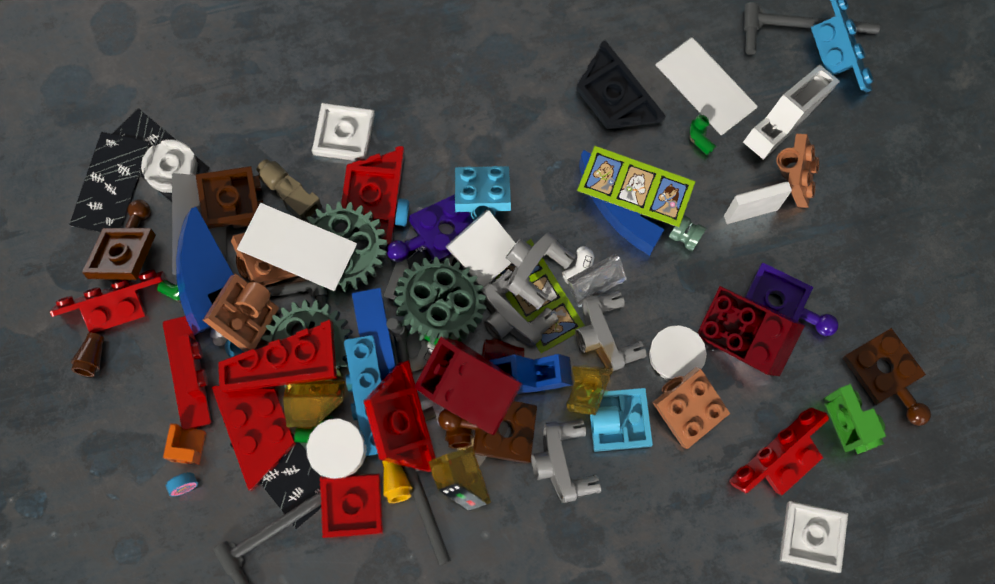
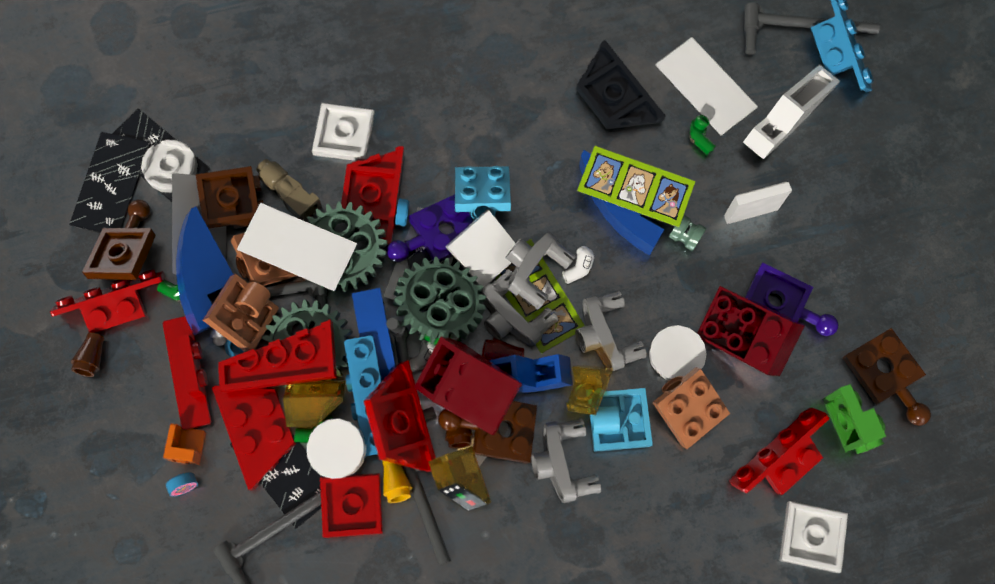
clear plate [567,254,627,305] -> none
nougat plate [776,134,819,208] -> none

